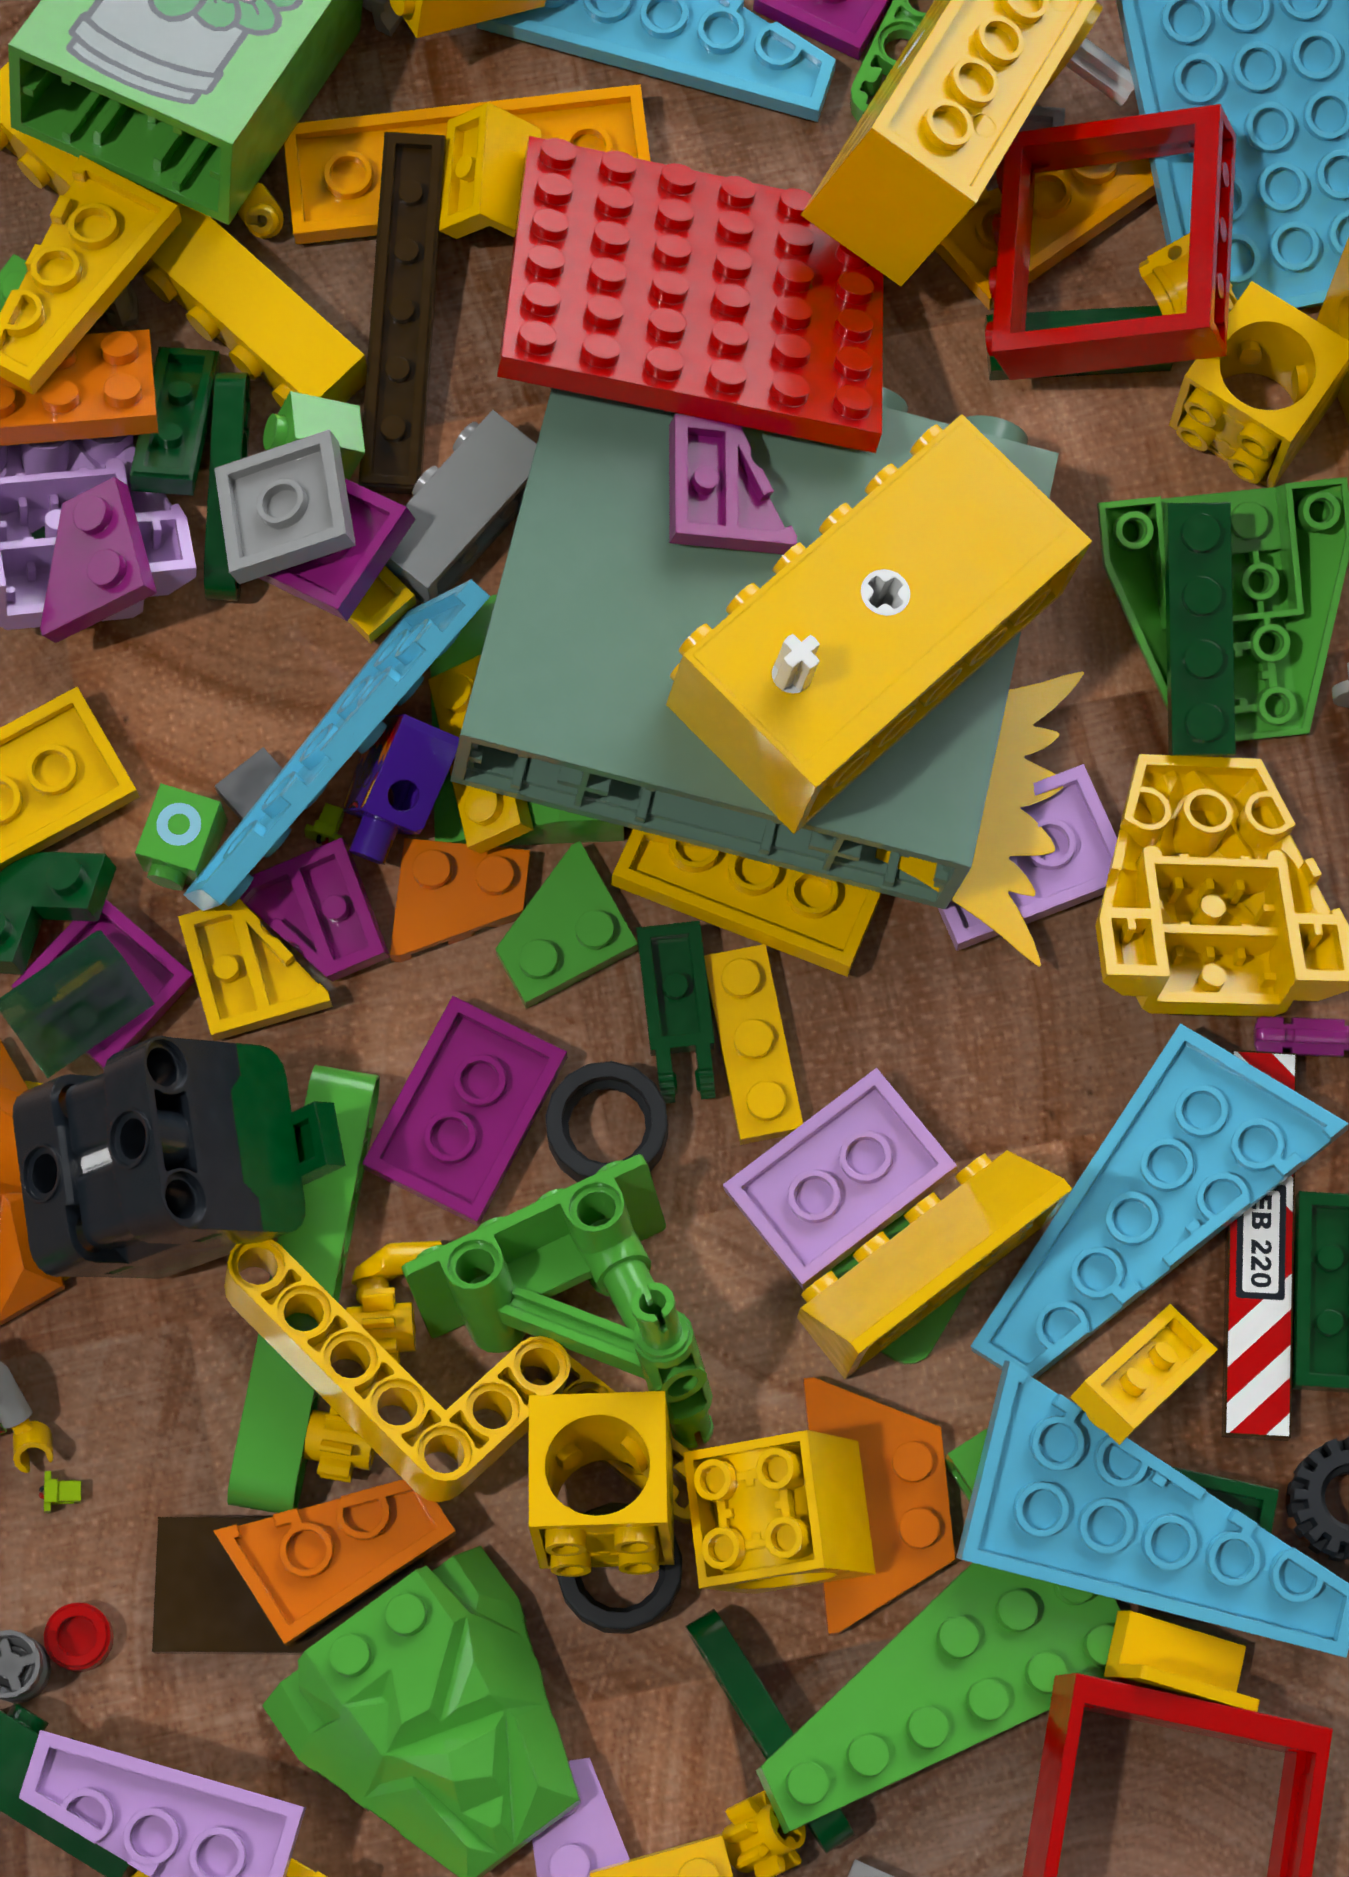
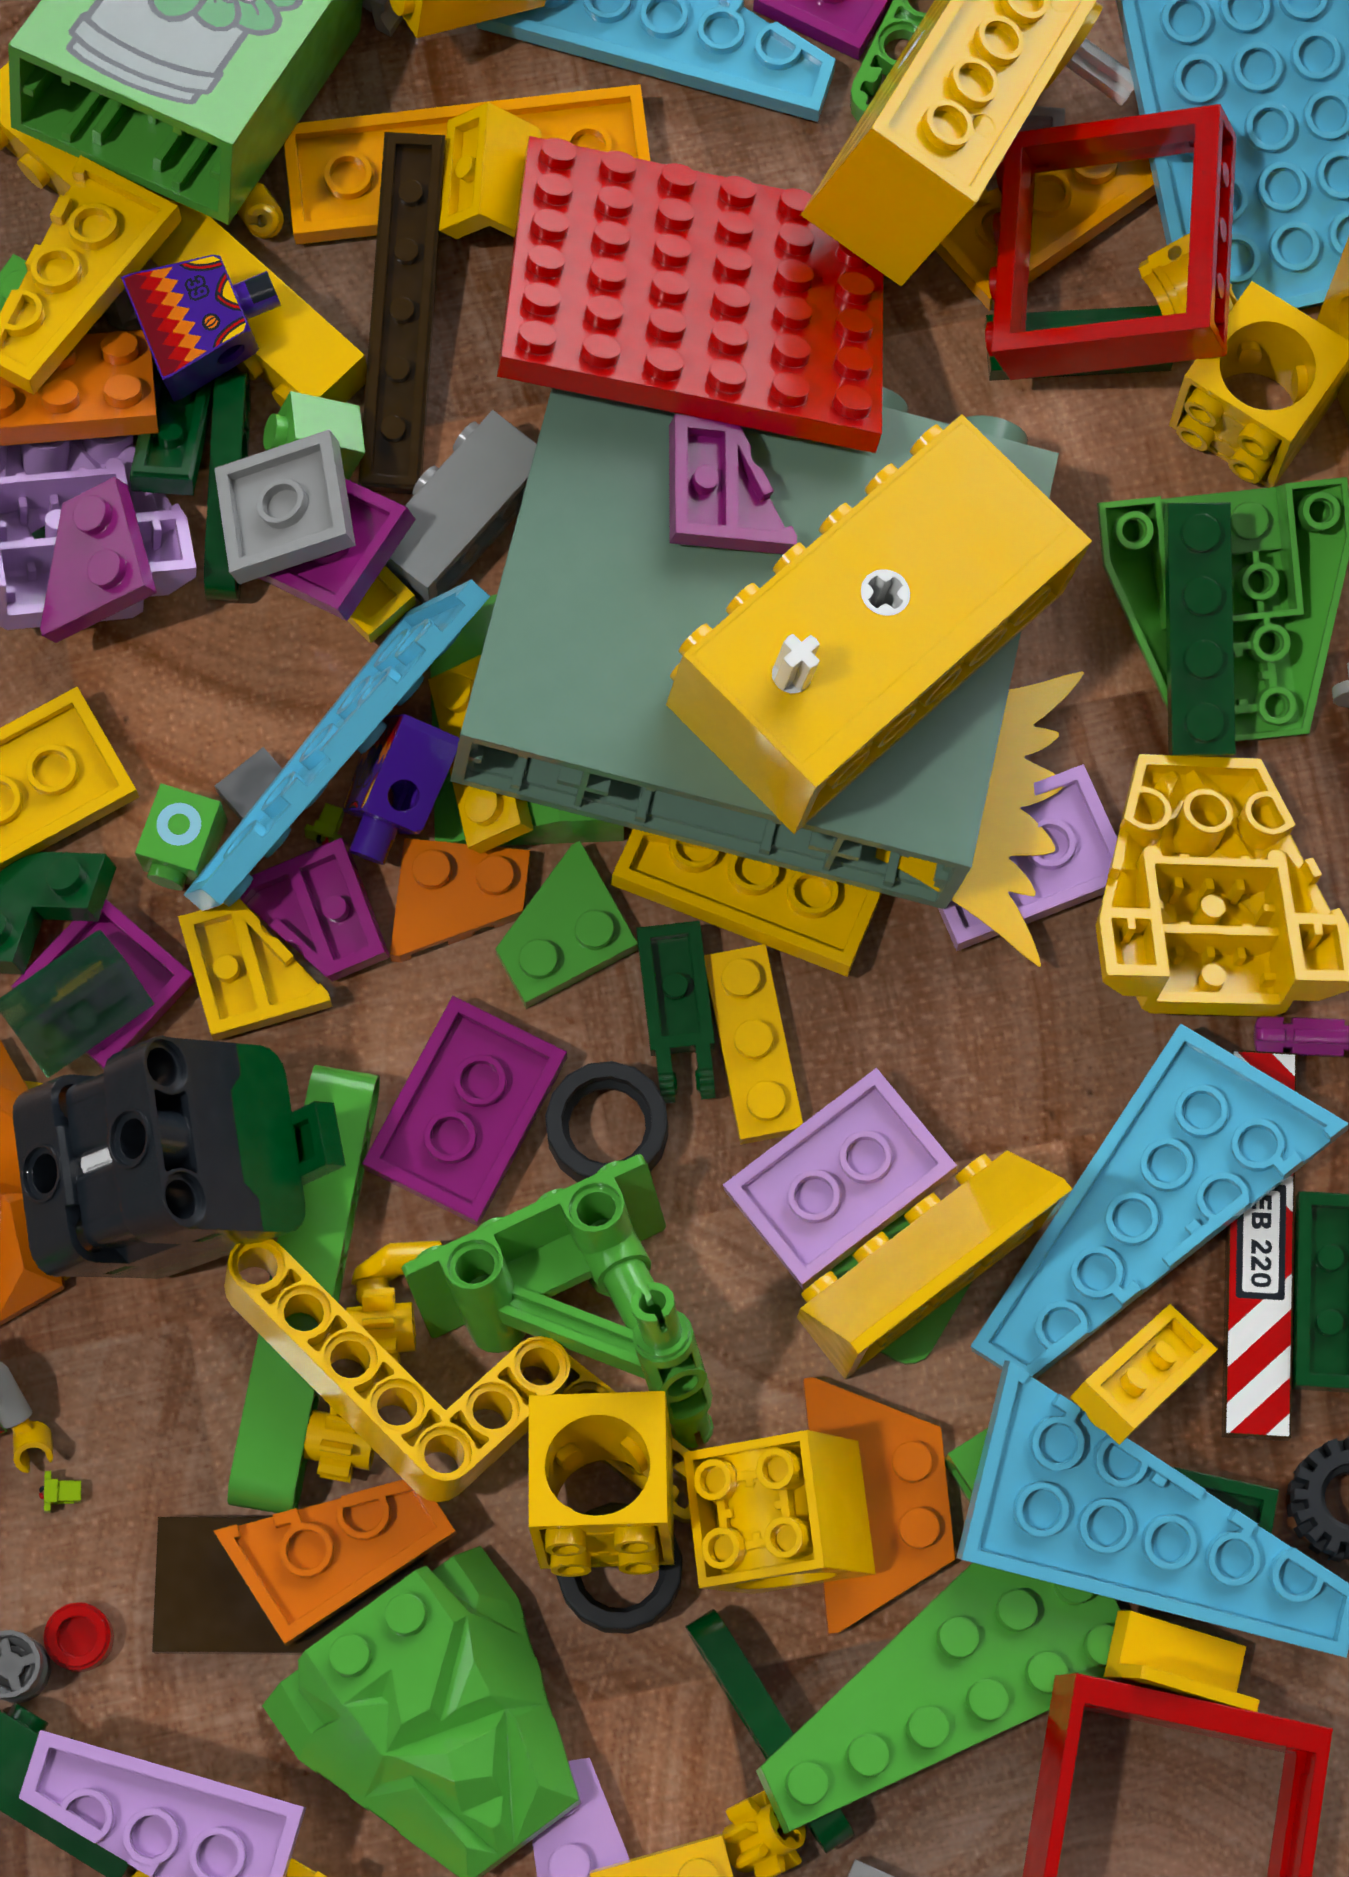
none -> torso [121,255,281,402]

